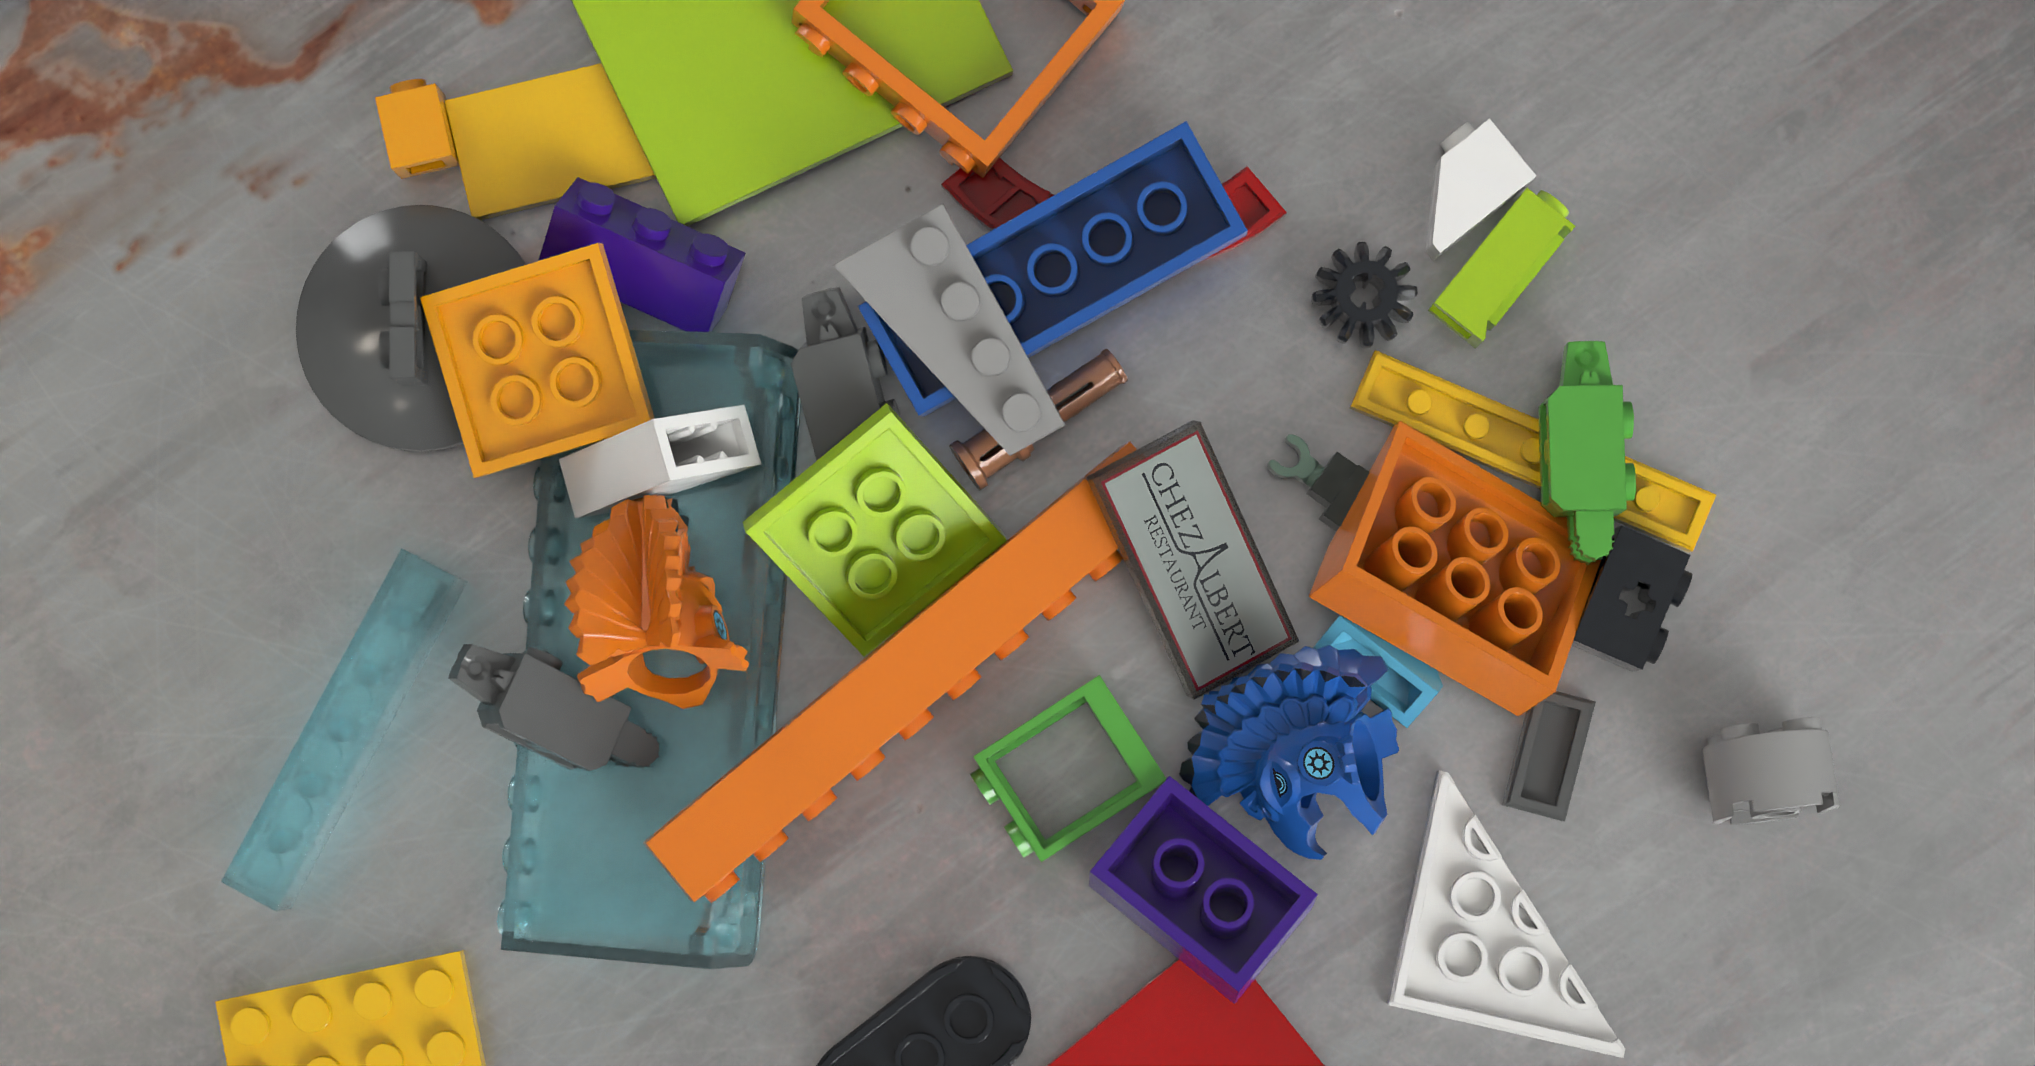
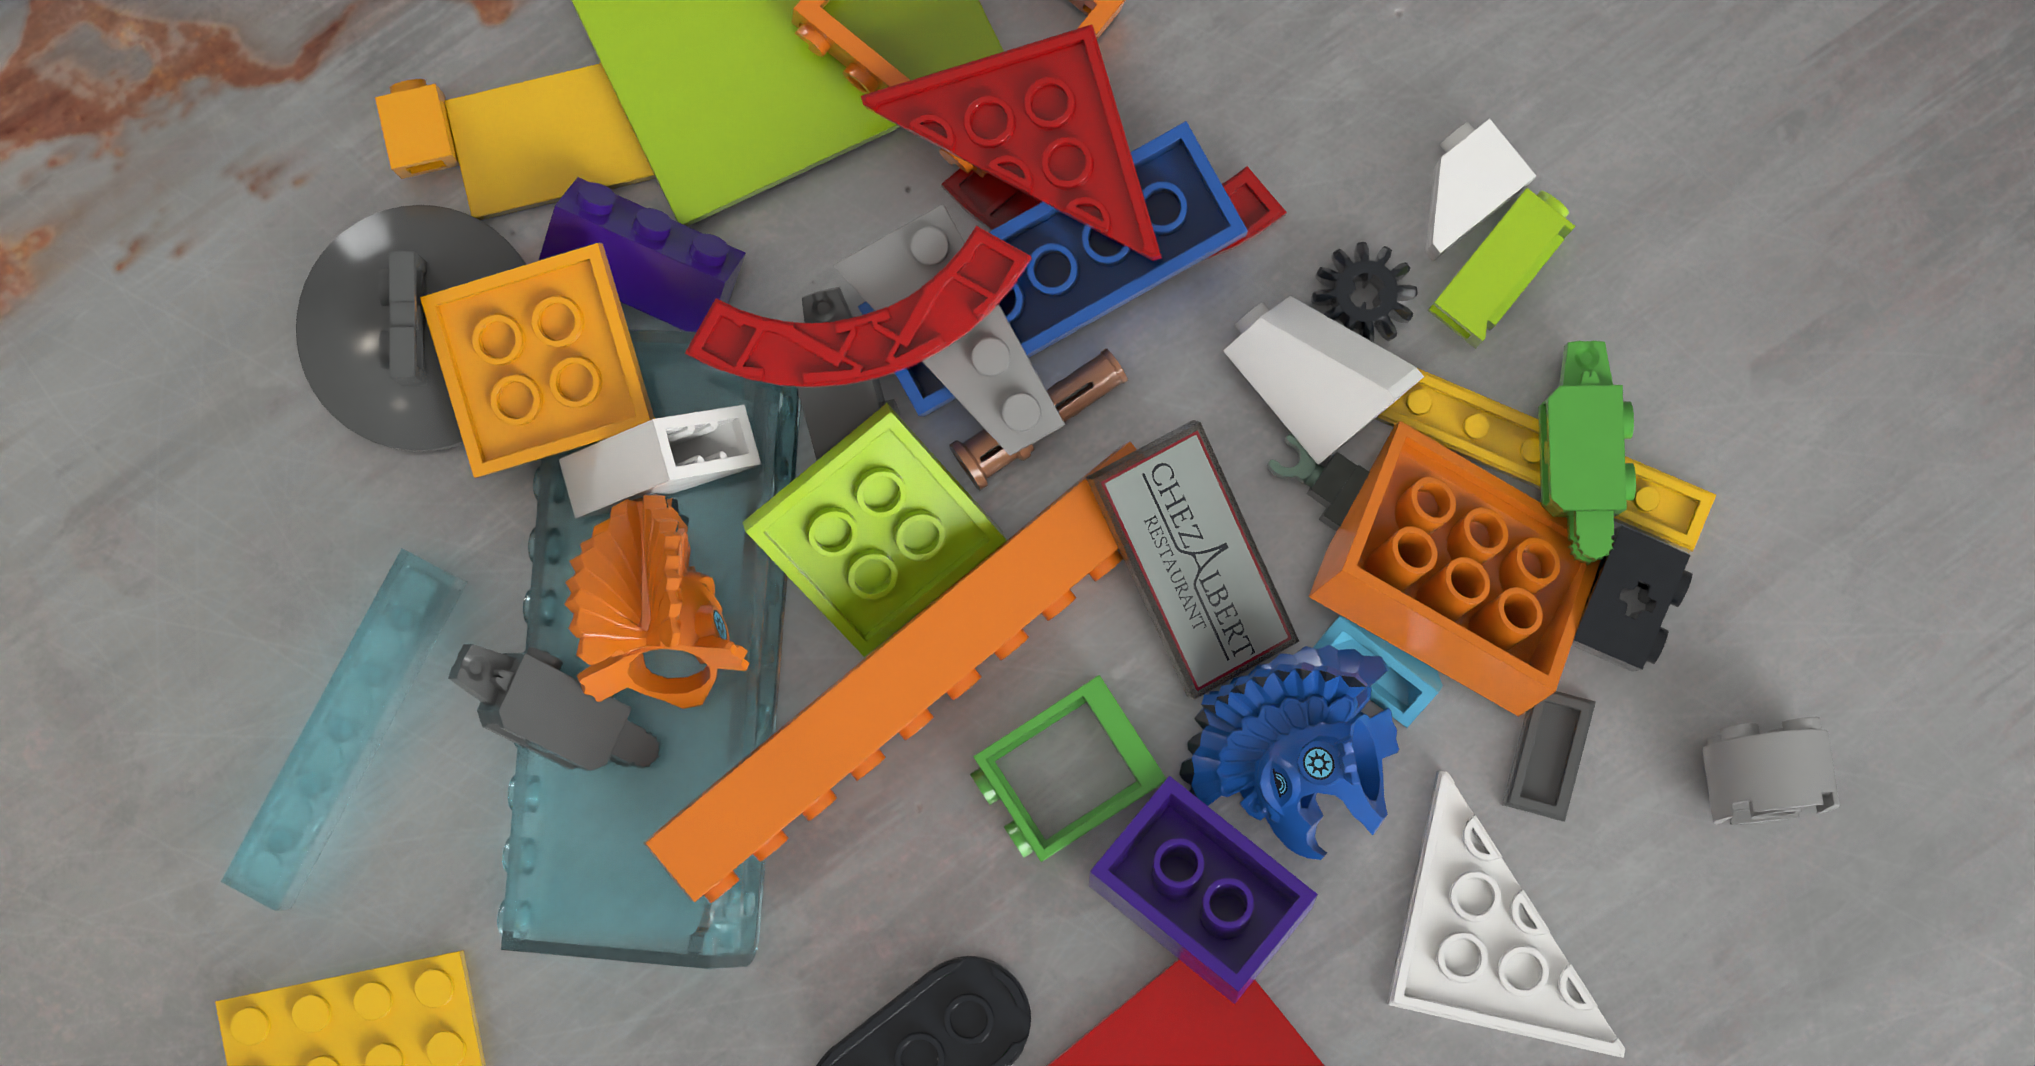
none -> red tile [685,225,1032,387]
none -> red tile [861,24,1162,261]
none -> white slope [1223,296,1424,465]

